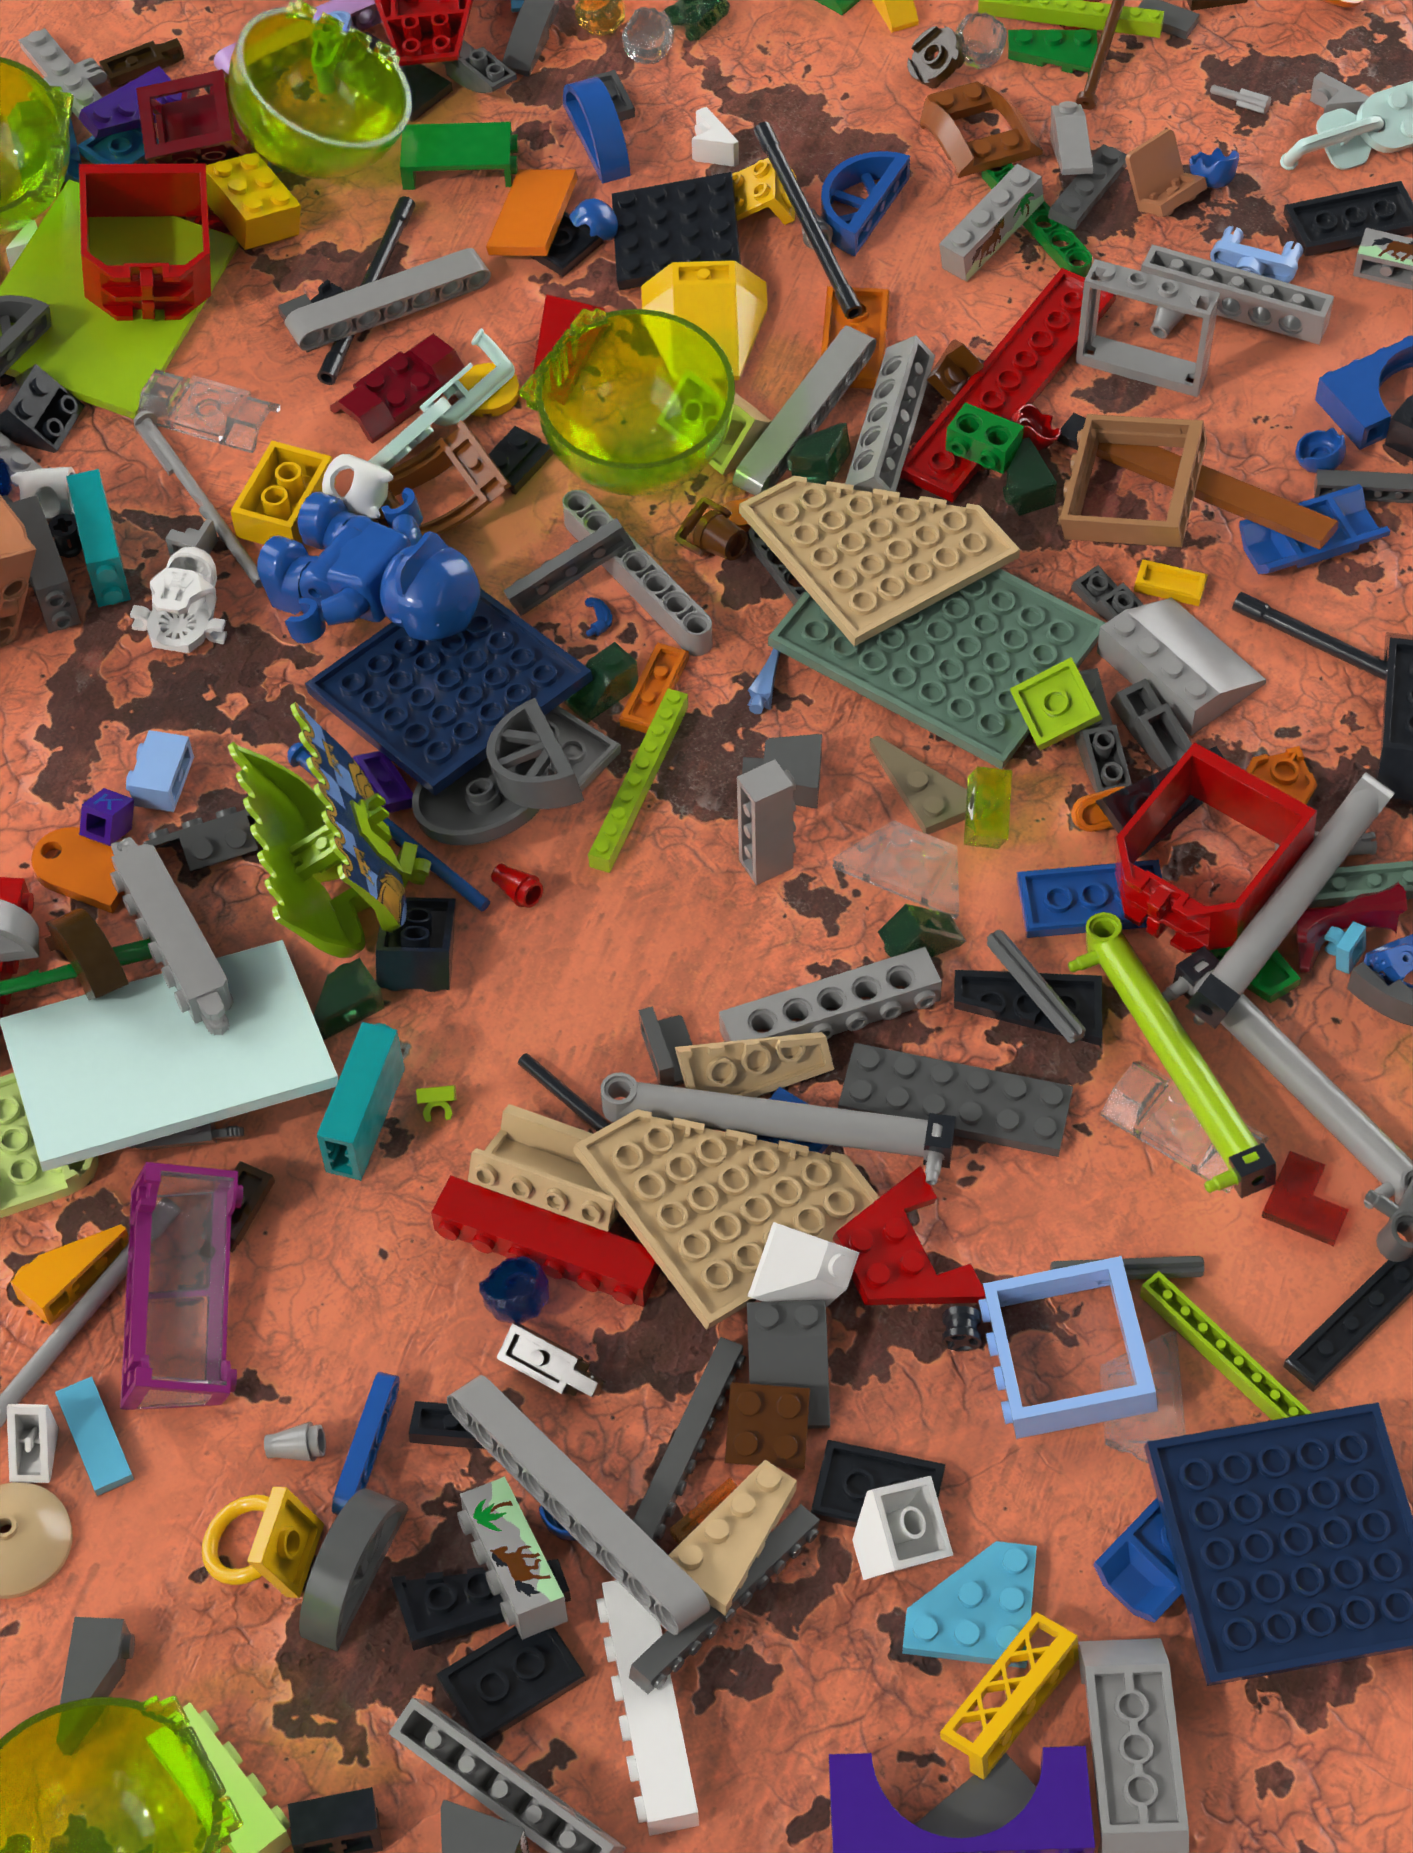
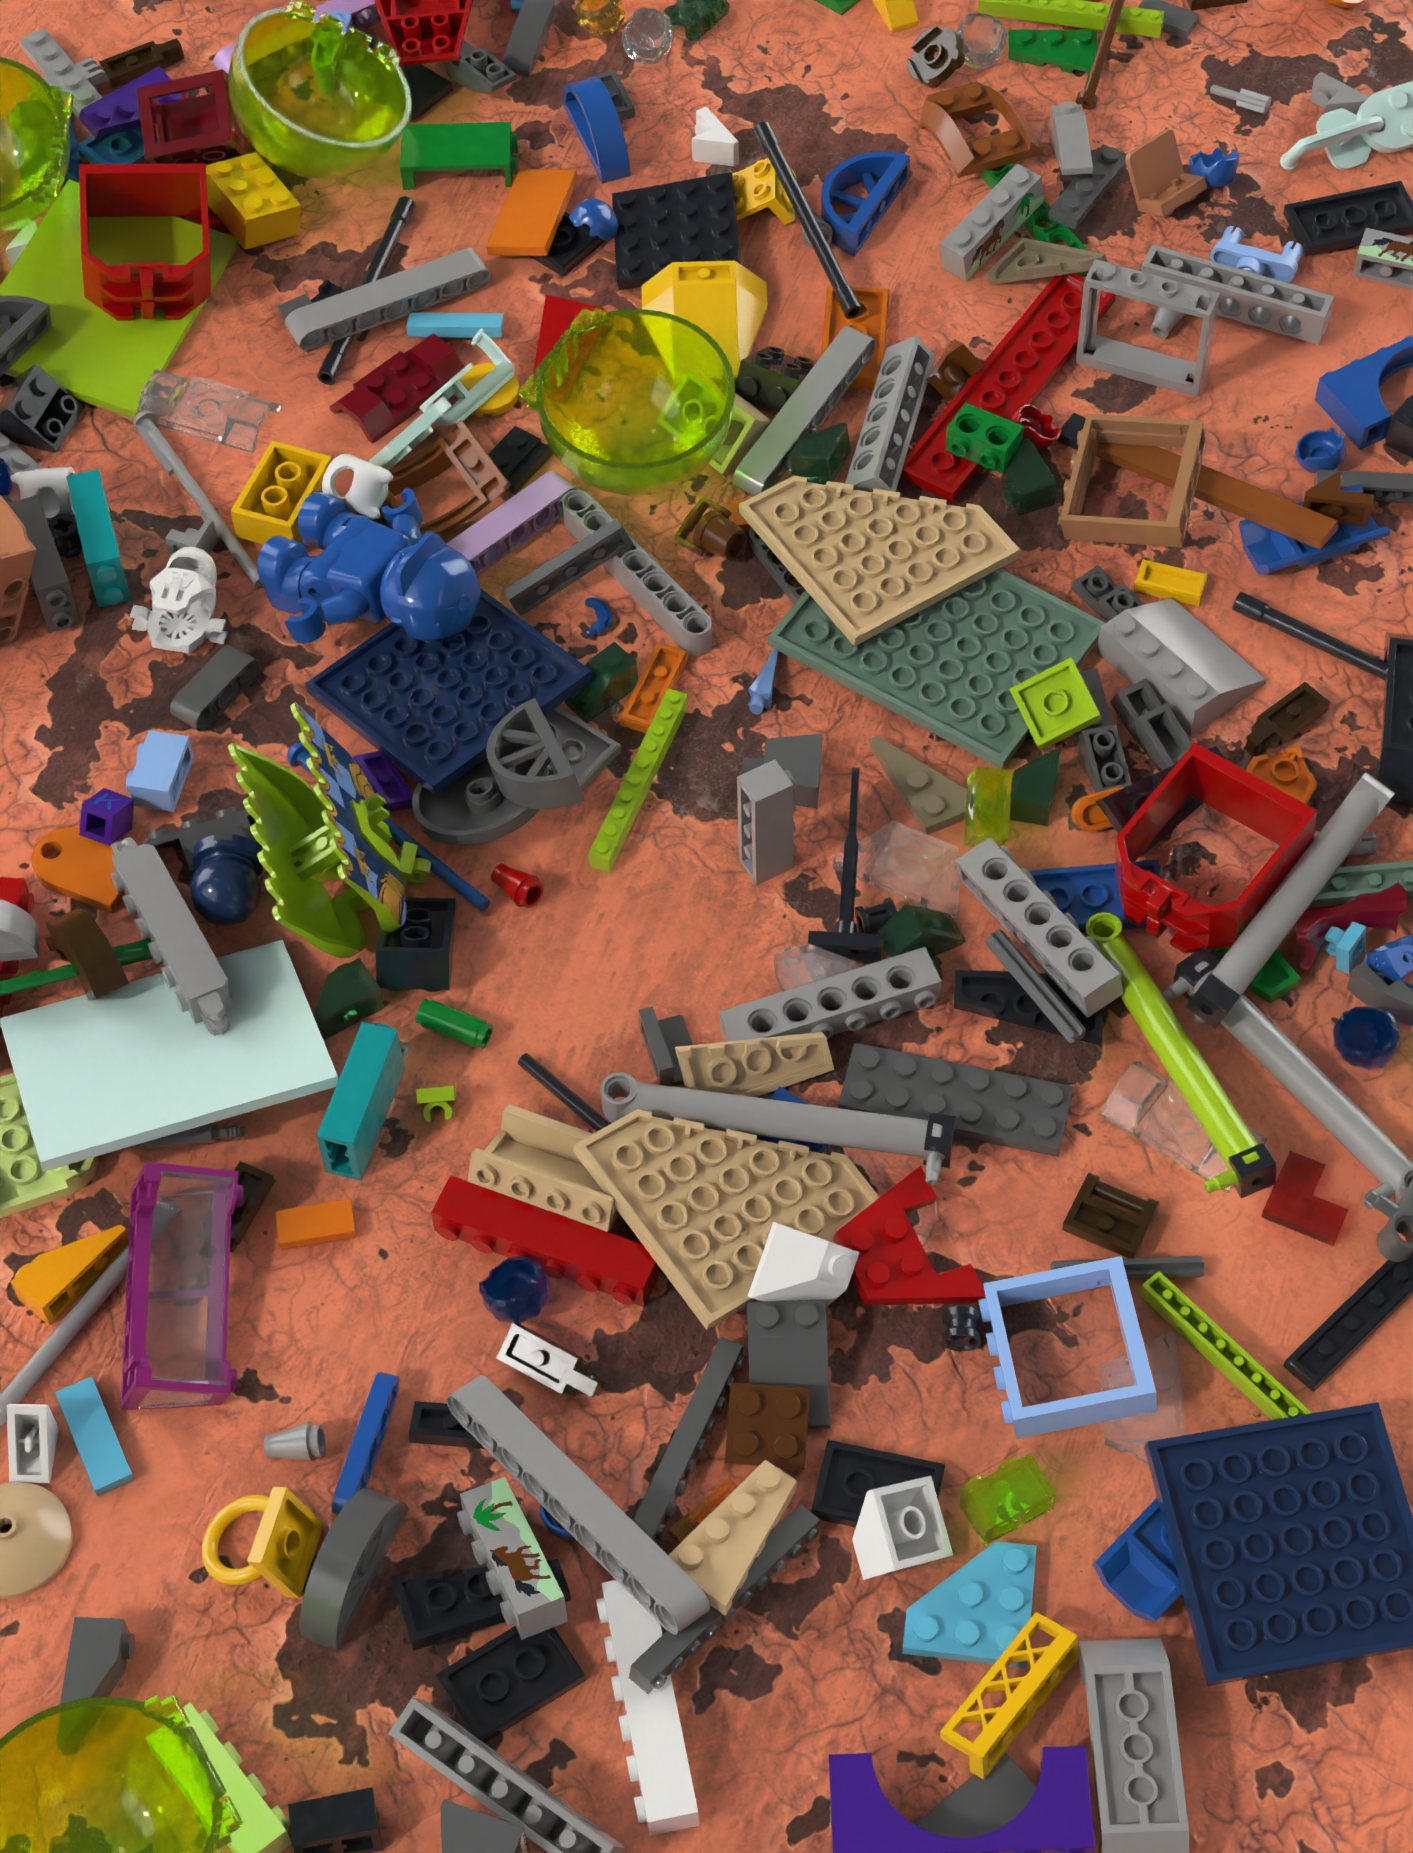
none -> dark grey beam [170,644,260,732]
none -> dark blue tile [190,834,263,927]
none -> orange tile [275,1198,357,1250]
none -> medium azure tile [406,312,504,338]
none -> green piece [415,999,493,1049]
none -> lavender beam [446,471,579,576]
none -> black bracket [734,346,814,412]
none -> clear slope [774,944,858,992]
none -> black piece [808,767,882,964]
none -> black bush [855,897,900,934]
none -> light grey brick [955,837,1123,1018]
none -> clear neon green brick [959,1453,1056,1546]
none -> dark tan wing [986,237,1107,284]
none -> clear green slope [1001,749,1061,826]
none -> dark brown plate [1062,1173,1160,1258]
none -> dark brown hinge [1244,682,1330,757]
none -> reddish brown slope [1303,472,1374,527]
none -> clear blue hair [1333,1007,1401,1071]

